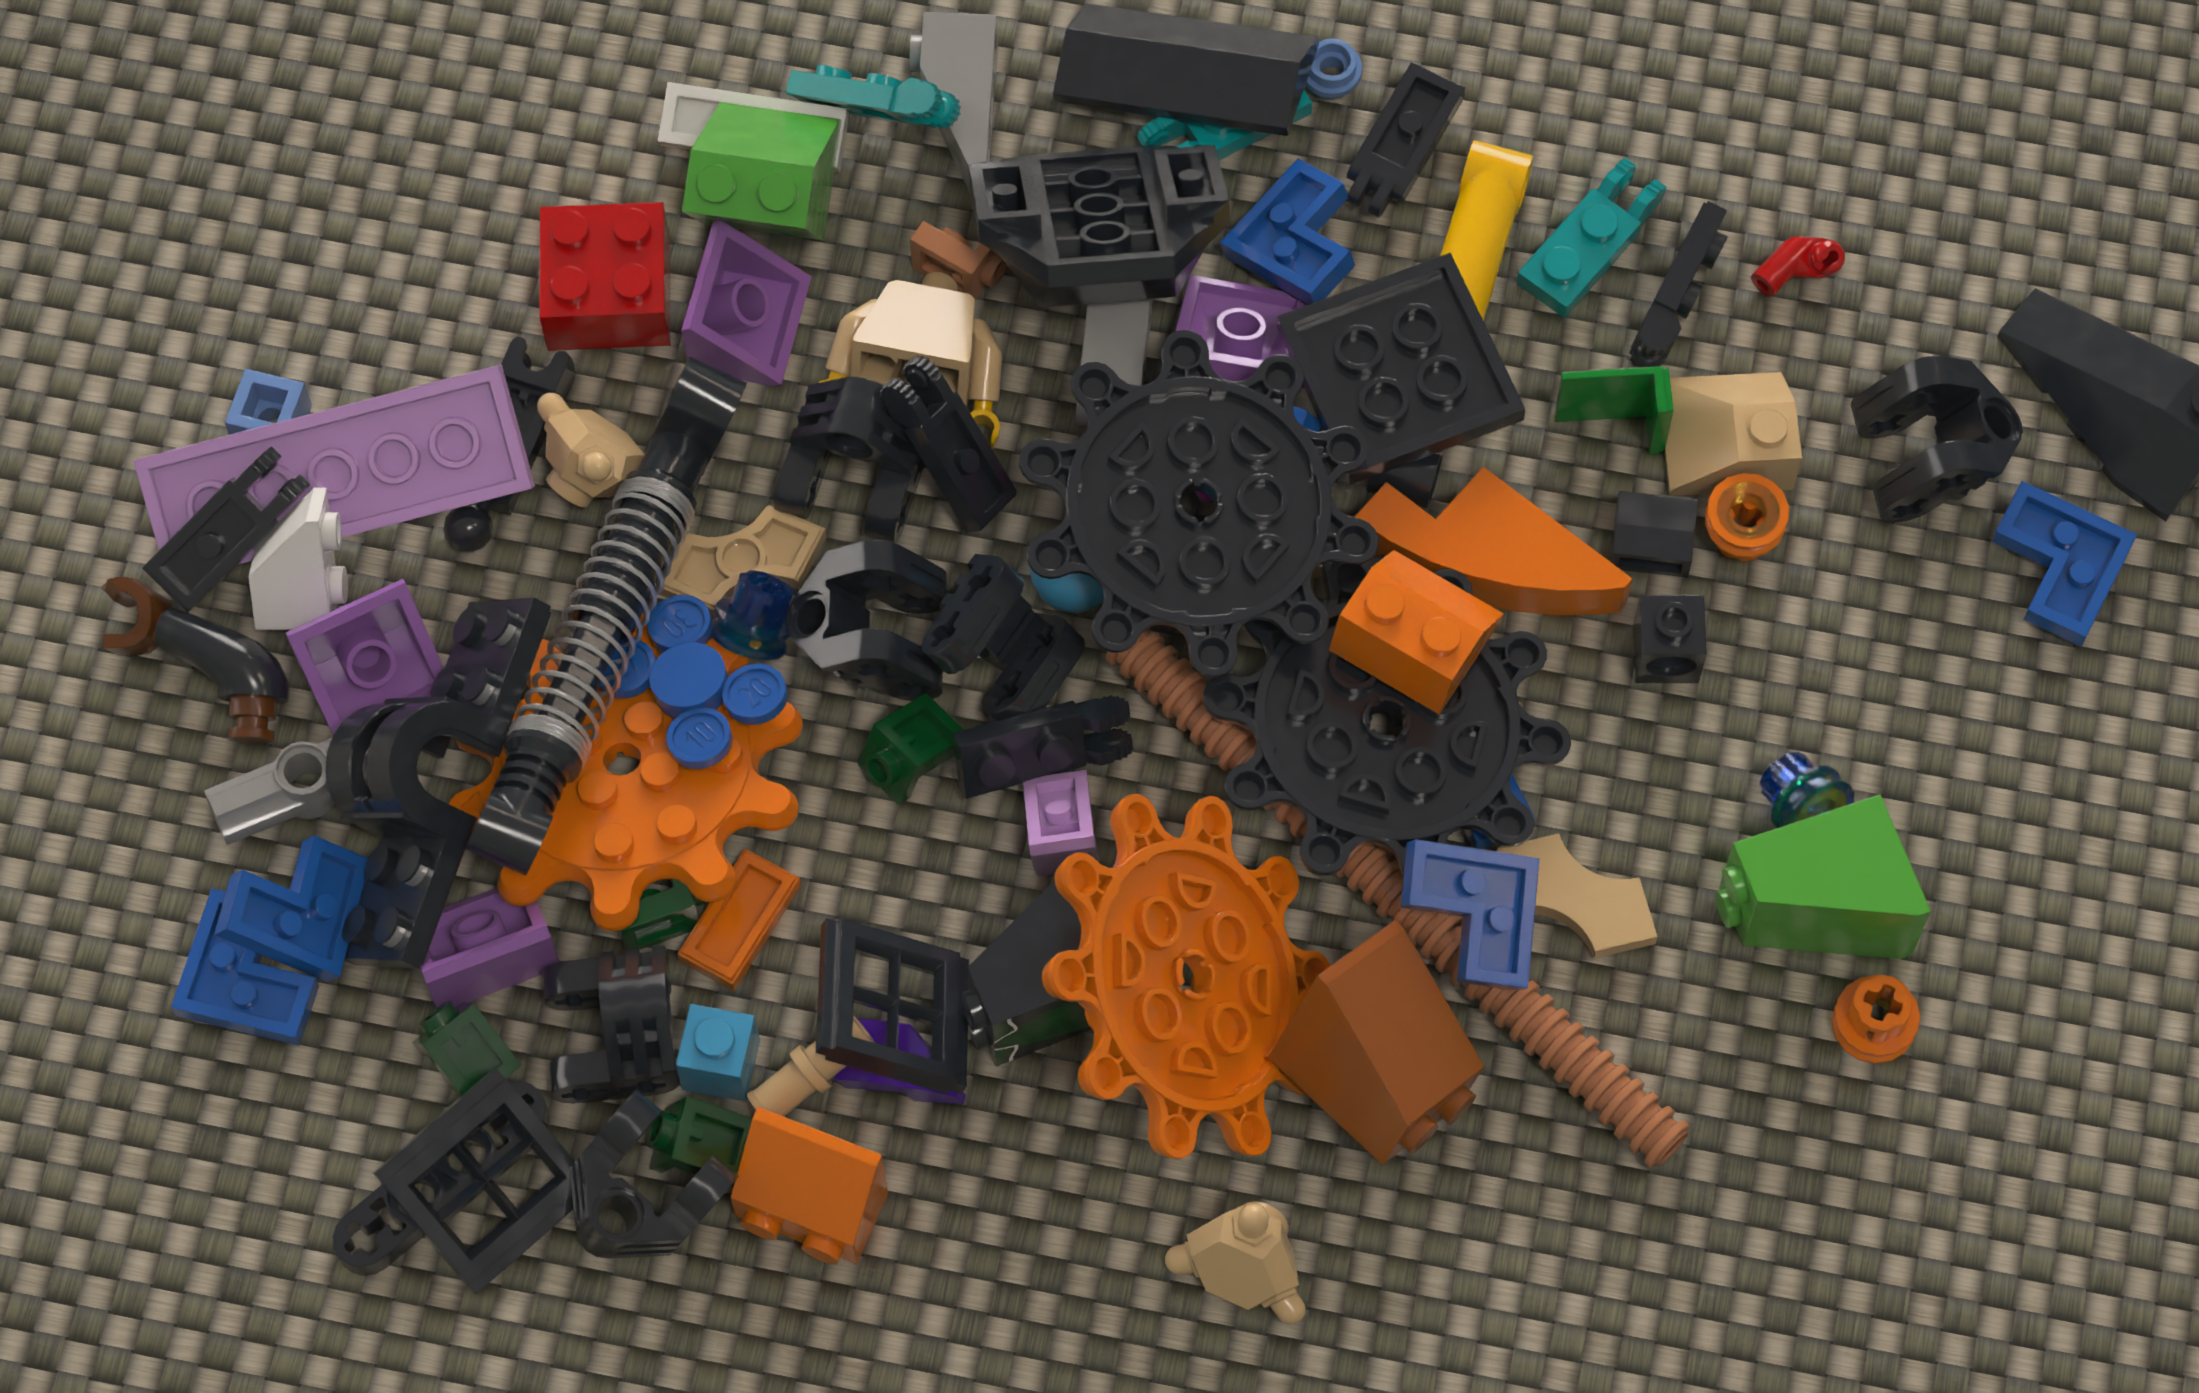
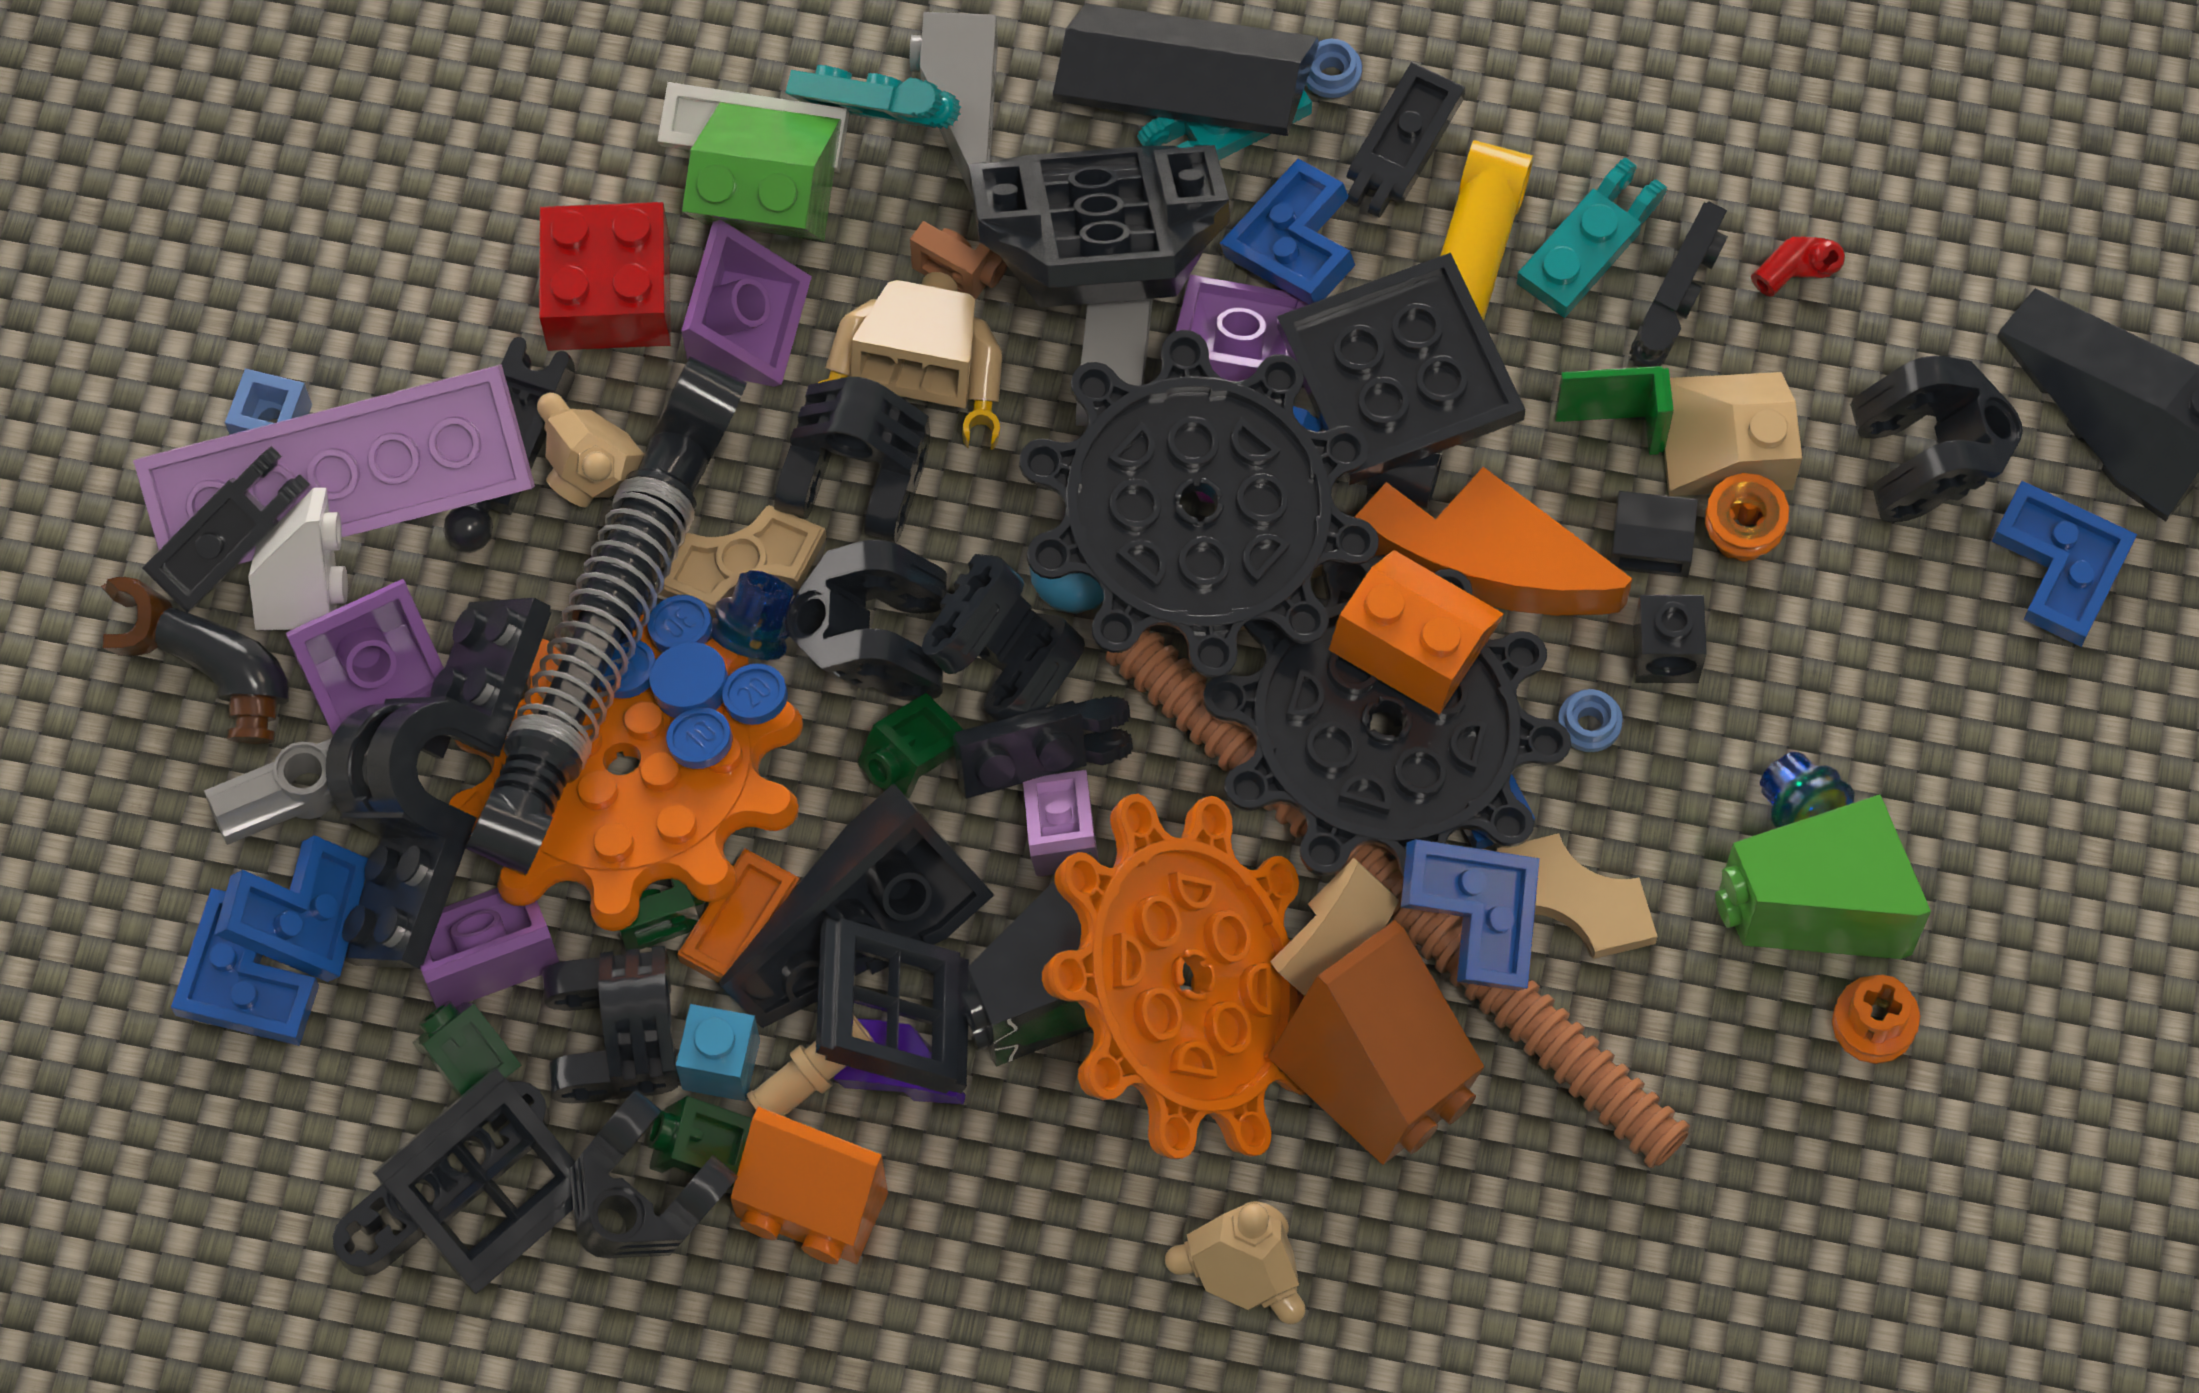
black hinge [880,355,1017,533] -> none
none -> black wedge [719,783,994,1028]
none -> tan slope [1270,858,1399,996]
none -> medium blue plate [1558,689,1623,752]

